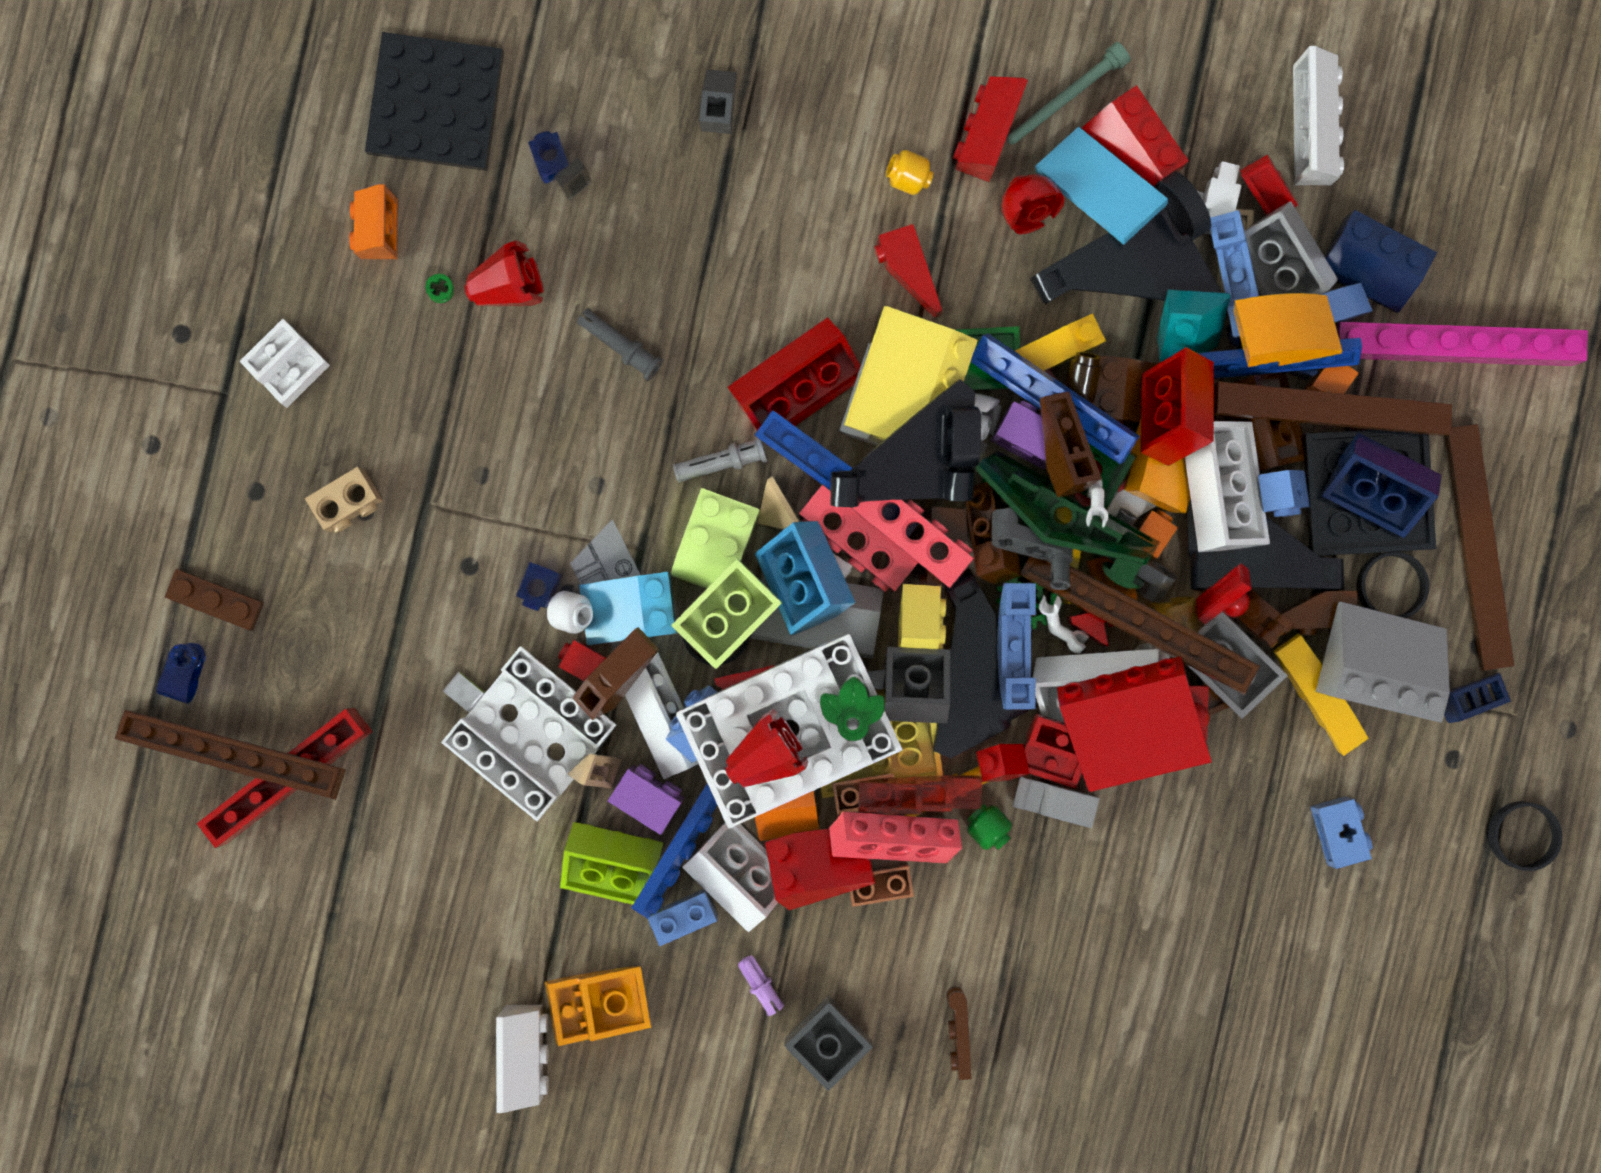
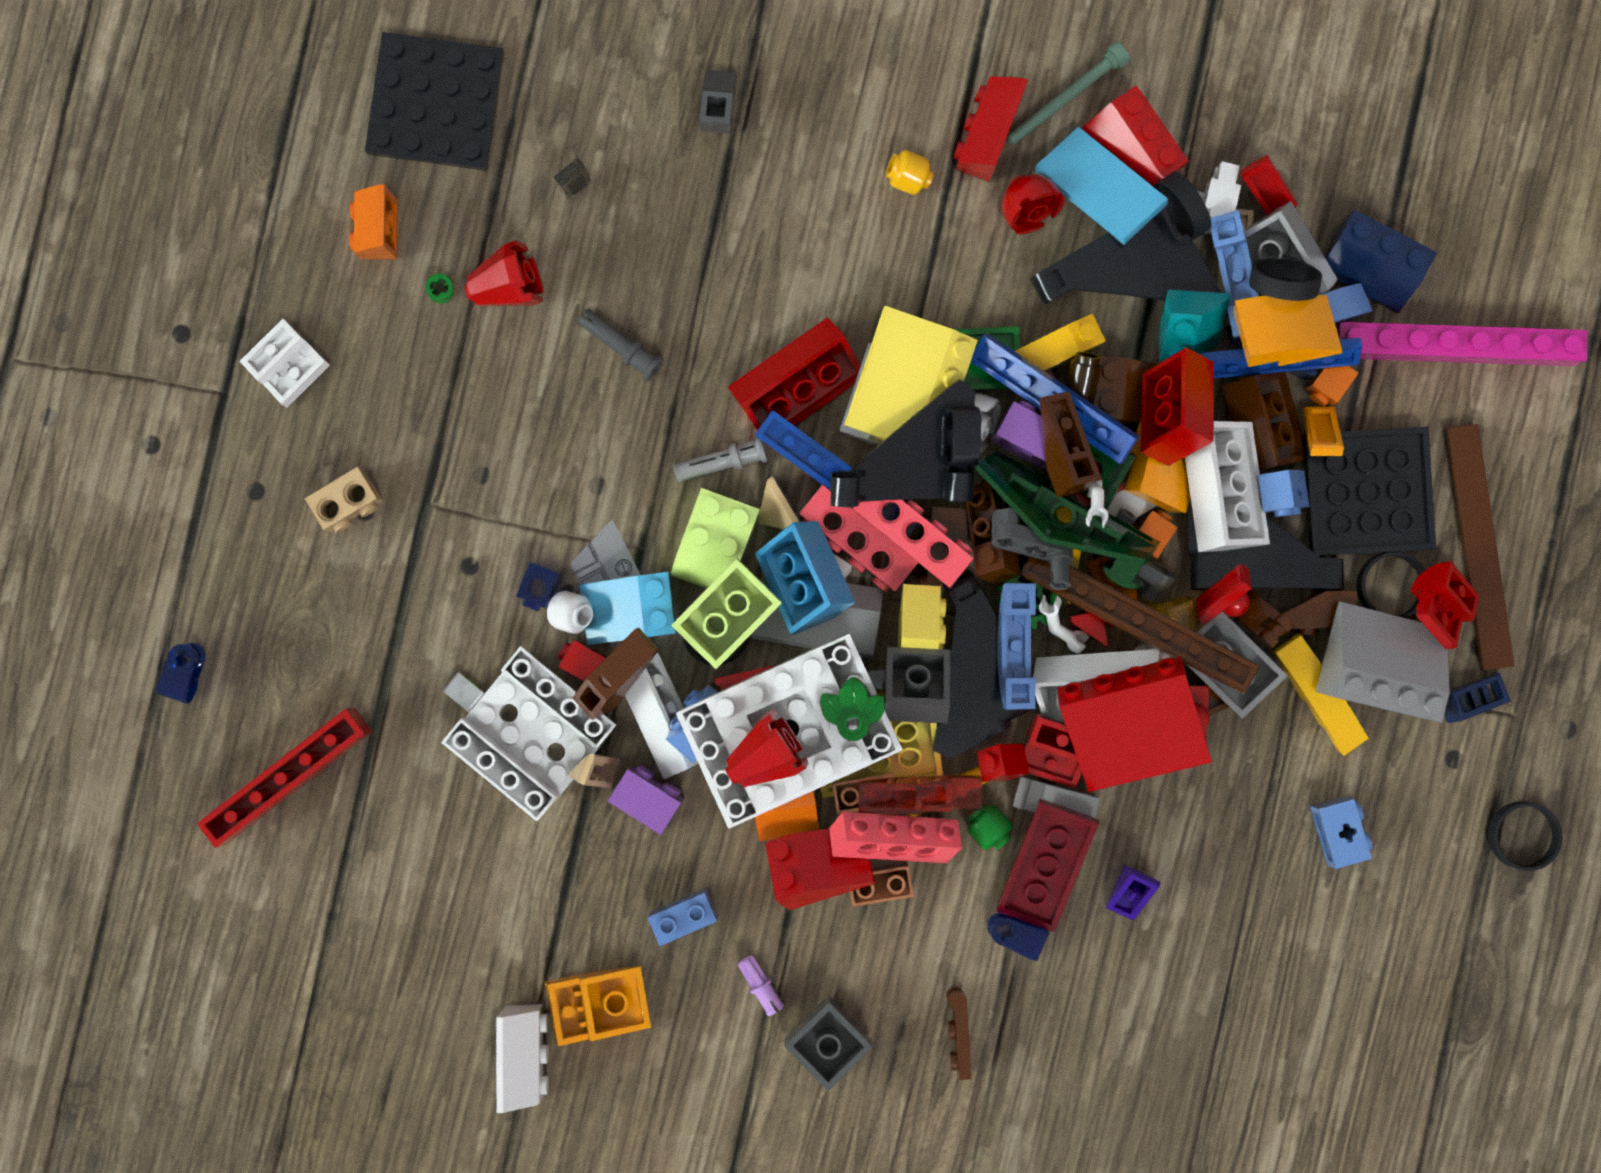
reddish brown tile [114,710,346,800] -> none
reddish brown plate [165,569,264,631] -> none
clear blue brick [528,131,573,184] -> none
lime slope [560,822,664,905] -> none
blue plate [631,783,718,919] -> none
white slope [682,822,778,932] -> none
red slope [874,224,942,318] -> none
reddish brown tile [1214,382,1452,436] -> none
white slope [1293,46,1344,185] -> none
dark blue slope [1322,433,1441,538] -> none
none -> clear blue piece [987,913,1050,961]
none -> dark red plate [996,798,1099,932]
none -> dark purple slope [1106,864,1161,921]
none -> black tyre [1249,258,1322,301]
none -> light orange tile [1302,407,1344,456]
none -> red brick [1411,561,1479,649]

